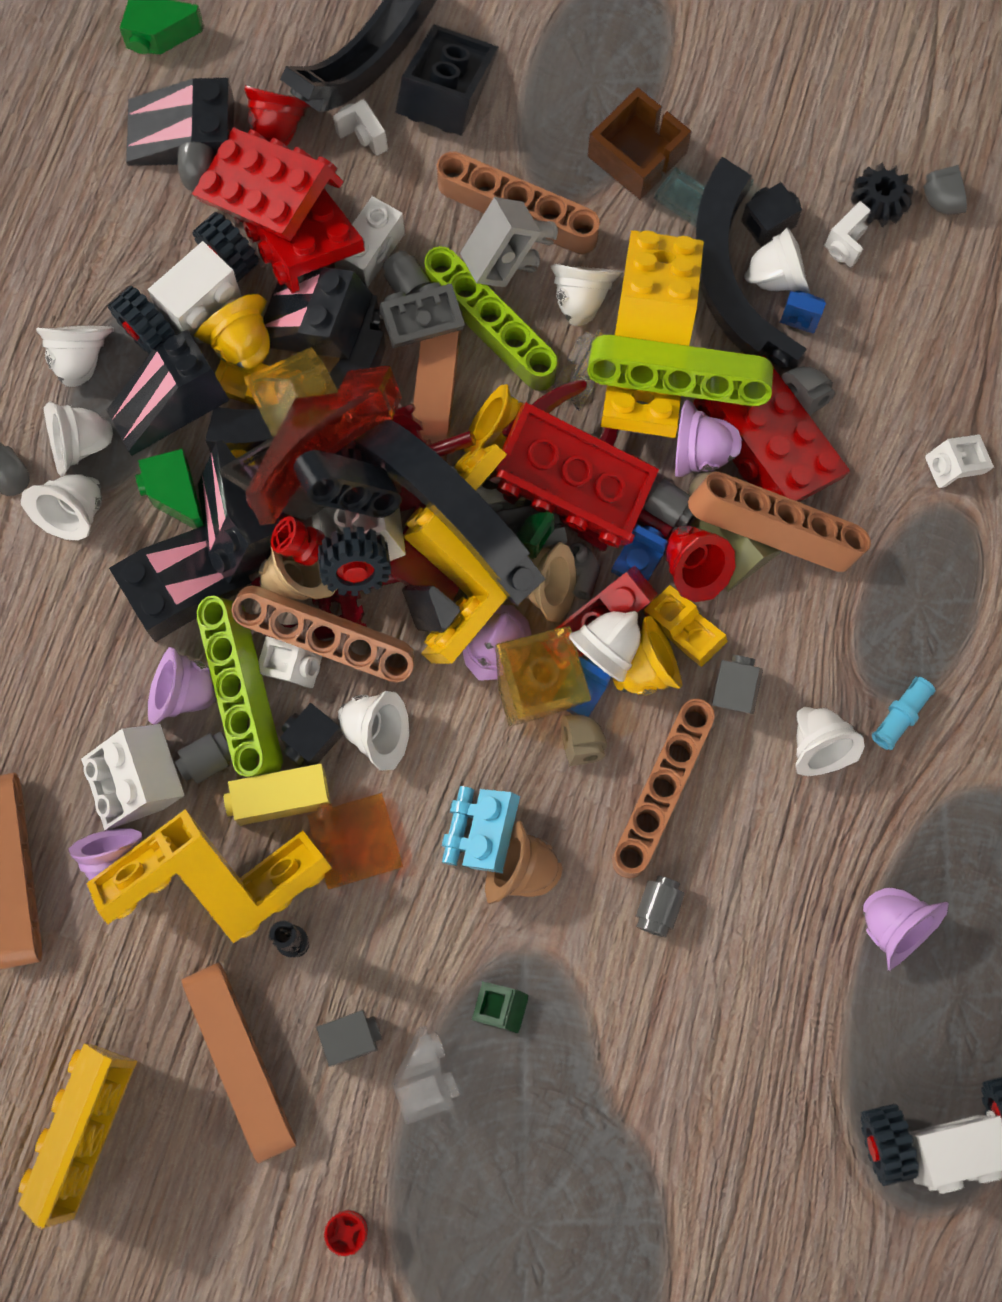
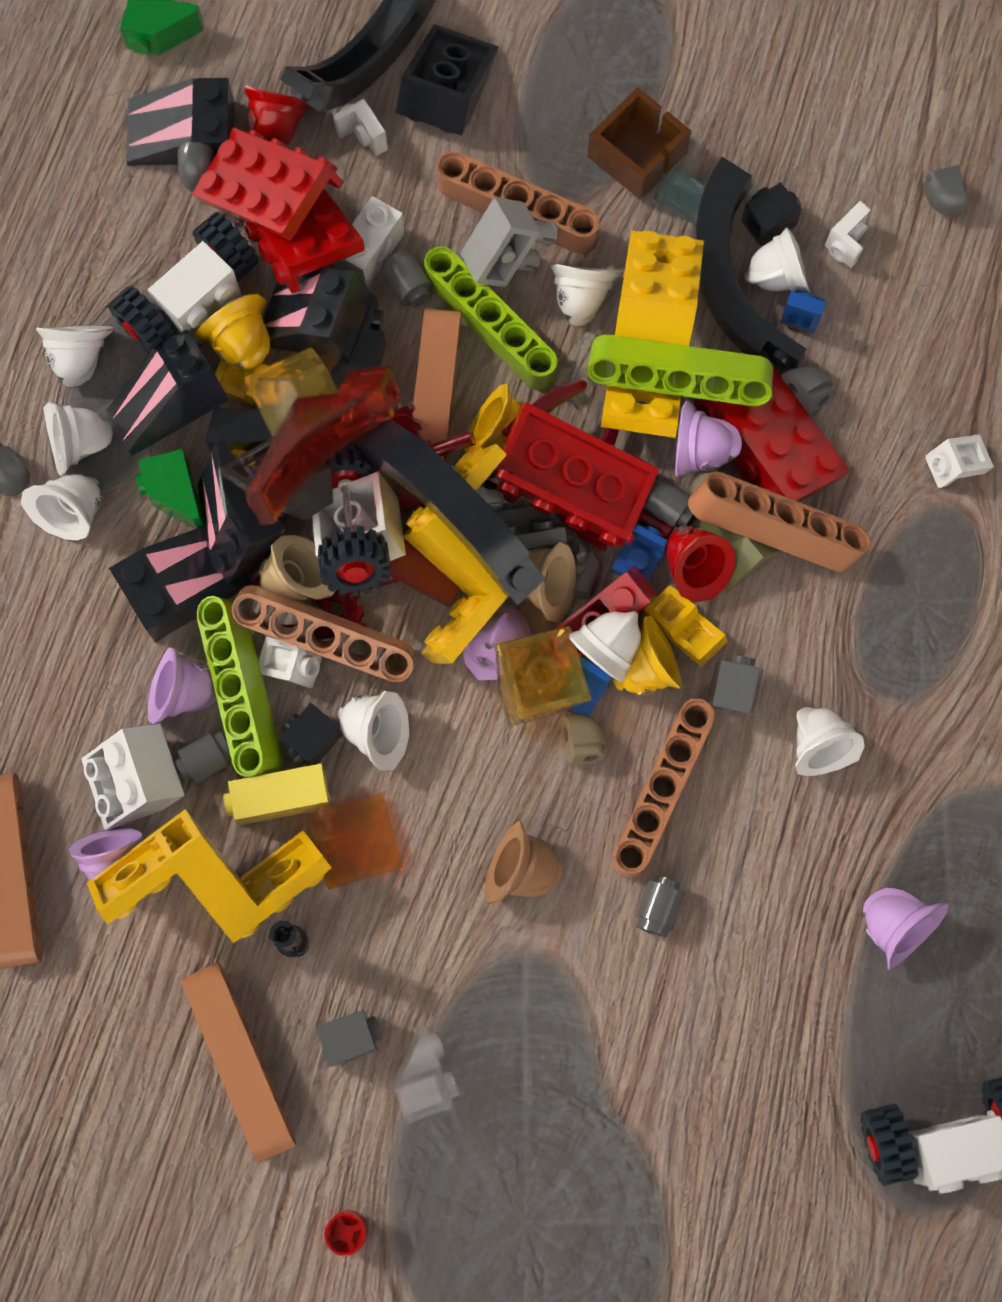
yellow slope [18,1043,137,1228] -> none
red wheel [271,516,325,566] -> none
black beam [293,450,402,518] -> none
dark grey bracket [378,282,465,349] -> none
black slope [402,585,460,633] -> none
medium azure plate [442,786,520,873] -> none
dark green slope [472,981,529,1033] -> none
dark green slope [516,512,555,559] -> none
black gear [851,163,914,228] -> none
medium azure pin [871,677,936,750] -> none

